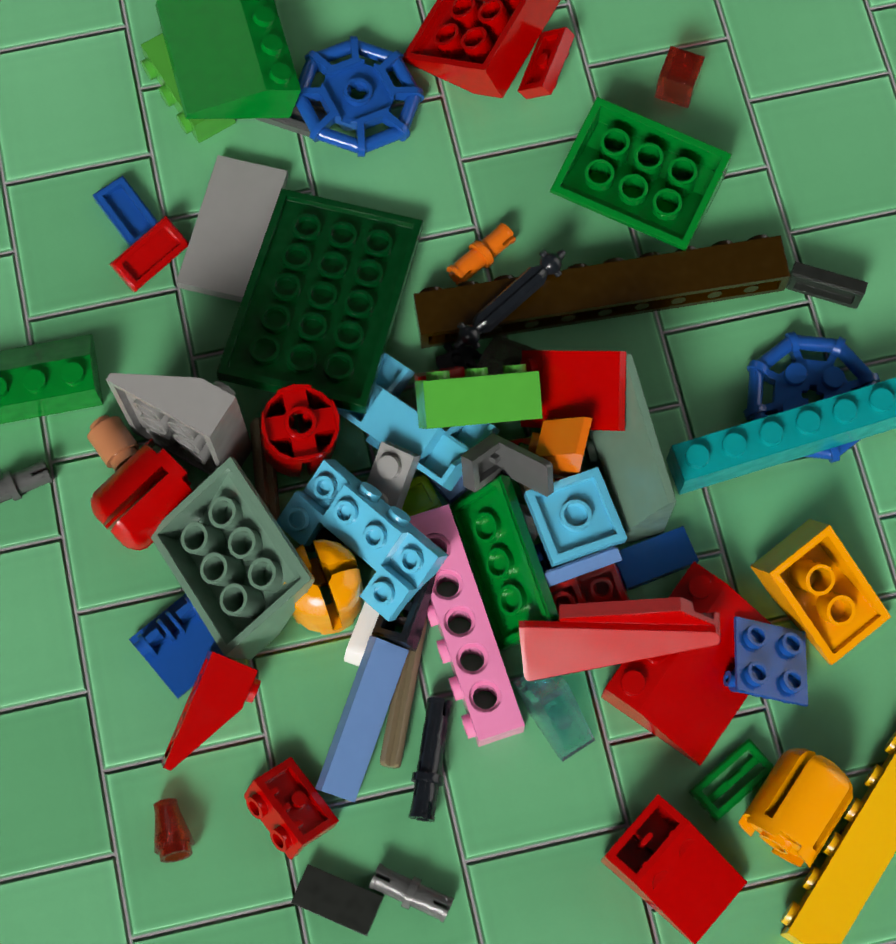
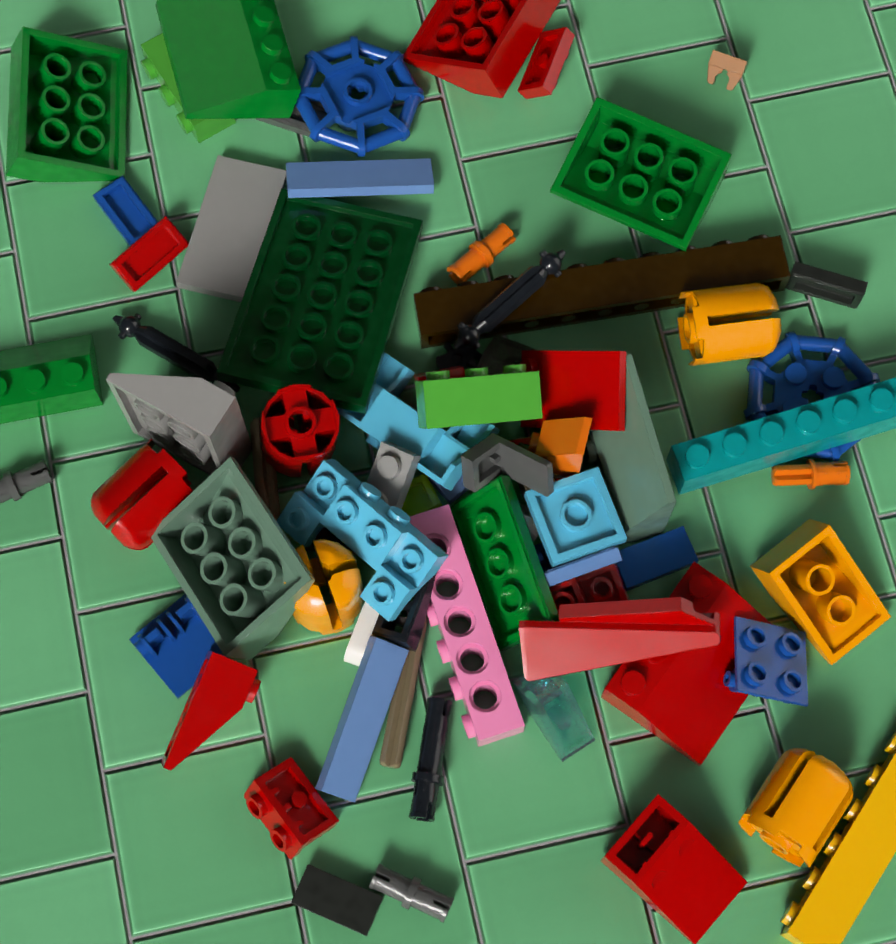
nougat brick [87,415,140,472] -> none
clear red cone [153,798,195,863] -> none
clear red brick [655,46,705,108] -> none
green tile [689,738,774,823] -> none
none -> green slope [6,26,128,182]
none -> black wheel [113,313,240,392]
none -> medium blue tile [286,158,434,198]
none -> light orange cylinder [677,283,782,366]
none -> medium nougat tile [707,50,748,91]
none -> orange axle [771,459,851,490]

